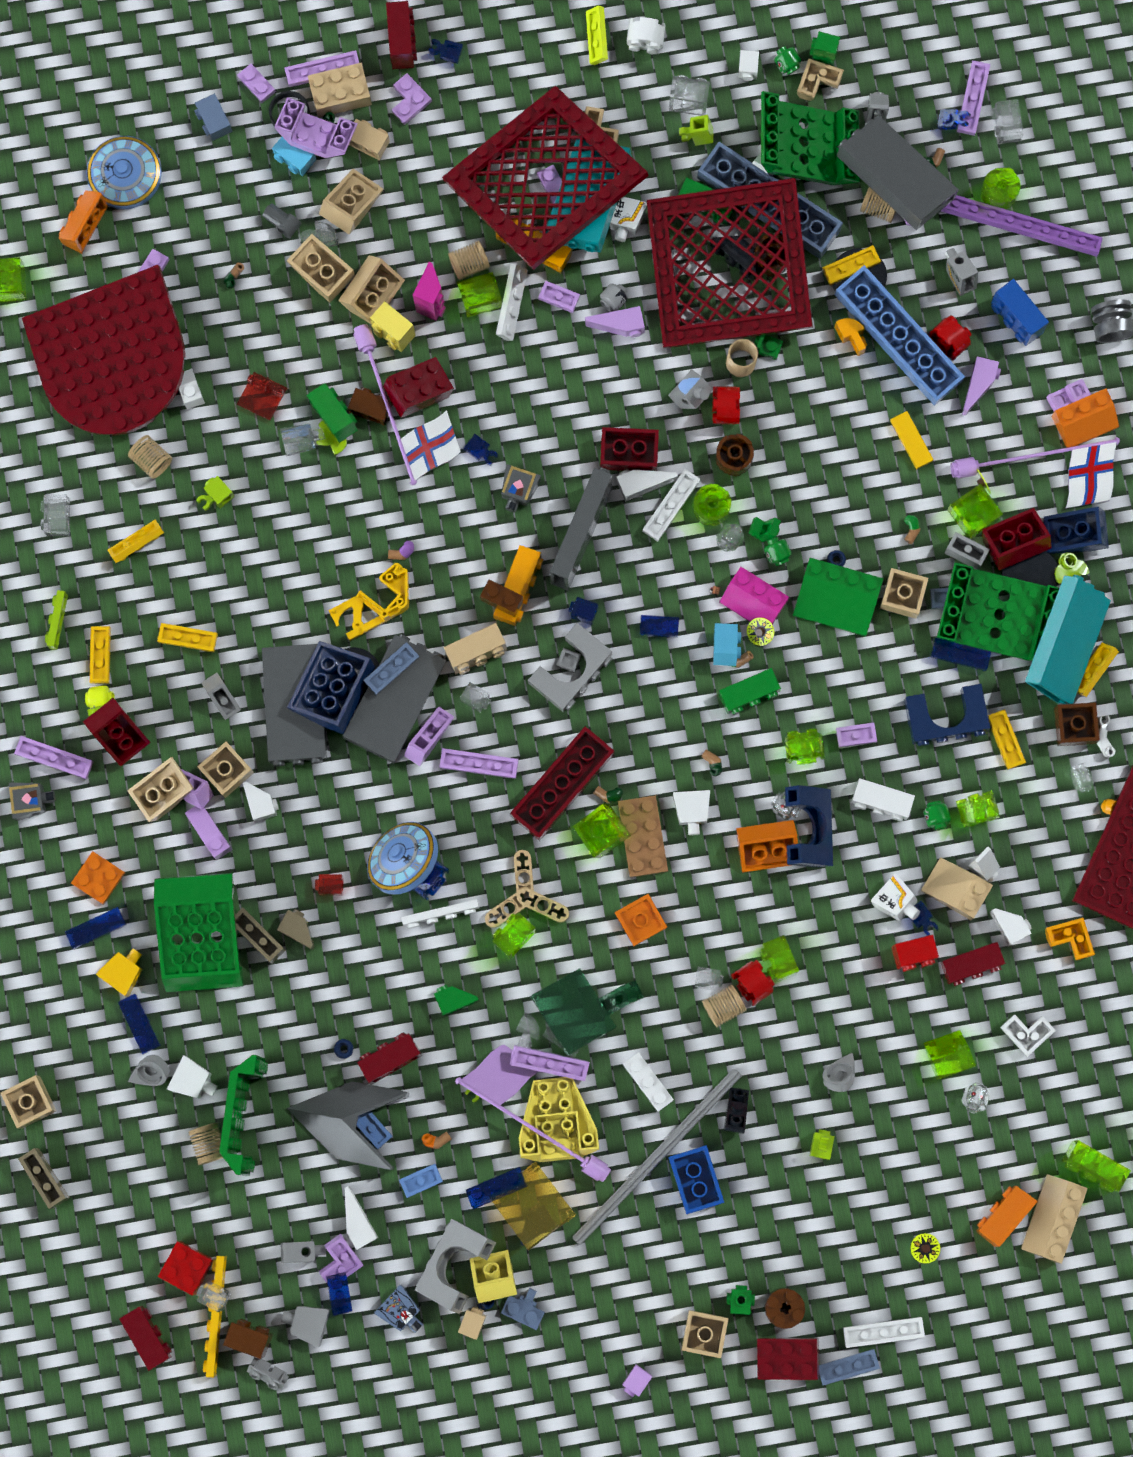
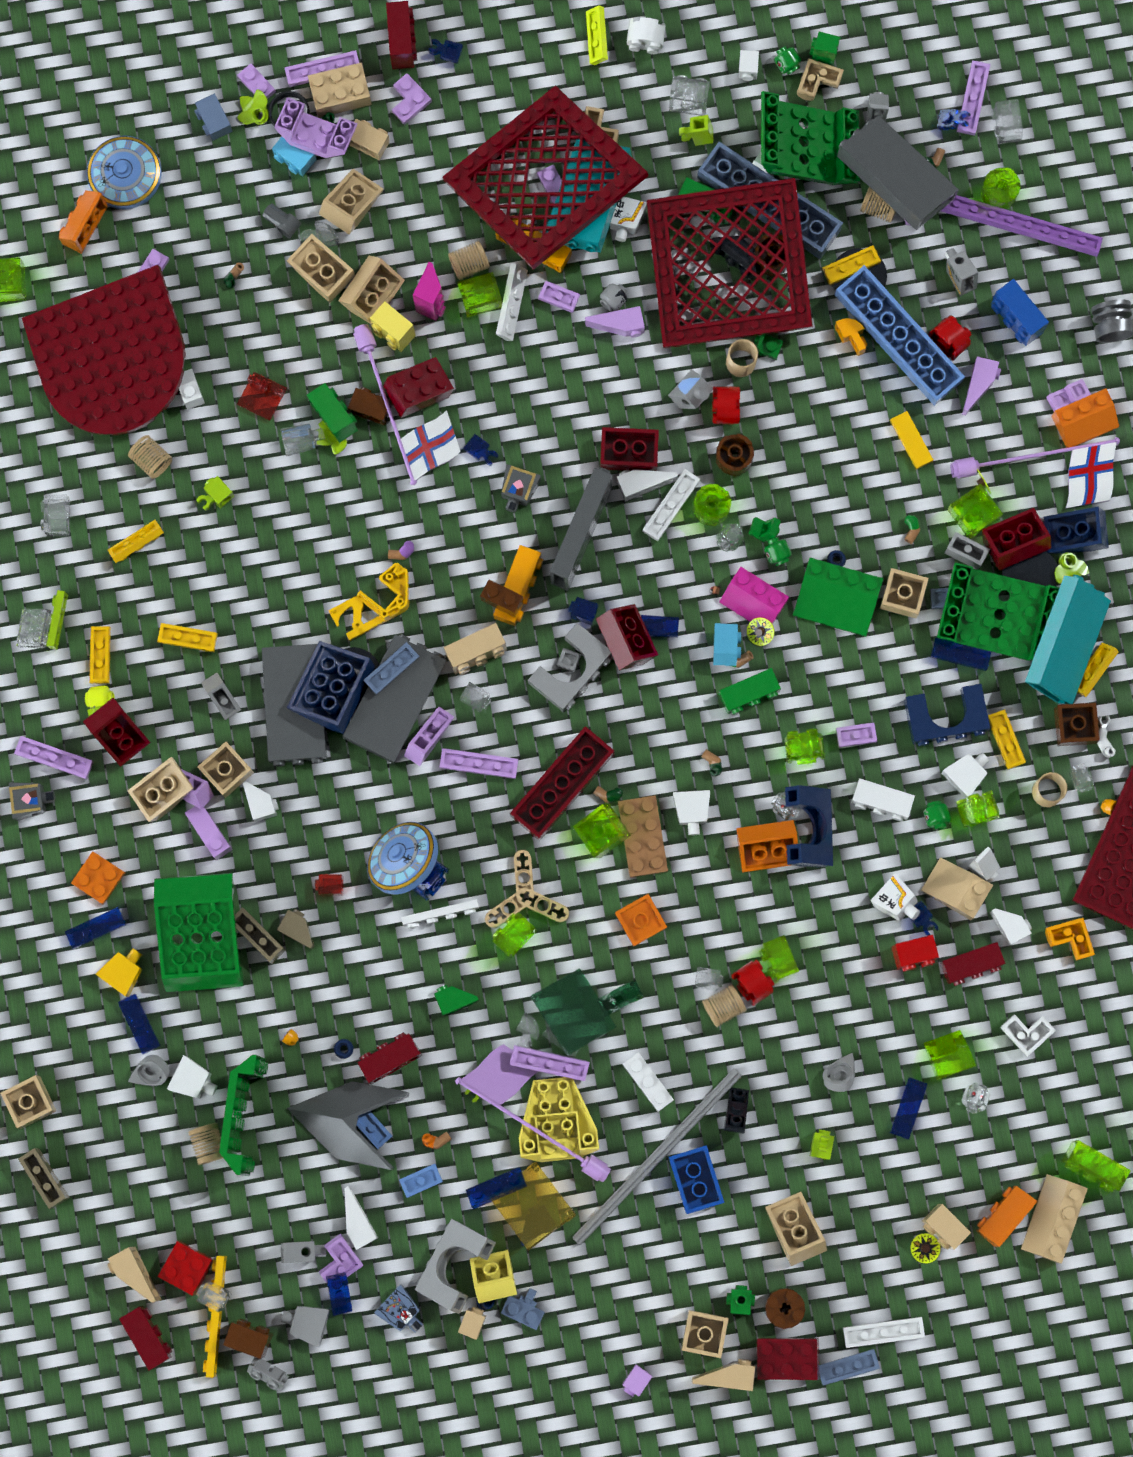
none -> clear tile [16,609,52,648]
none -> tan slope [107,1247,162,1303]
none -> lime plate [237,89,269,125]
none -> light orange hinge [282,1029,299,1046]
none -> dark red brick [596,604,658,670]
none -> tan slope [692,1359,755,1391]
none -> tan slope [765,1192,827,1266]
none -> clear blue plate [890,1077,928,1140]
none -> tan brick [922,1204,971,1250]
none -> white torso [941,753,989,800]
none -> tan piece [1032,772,1067,807]

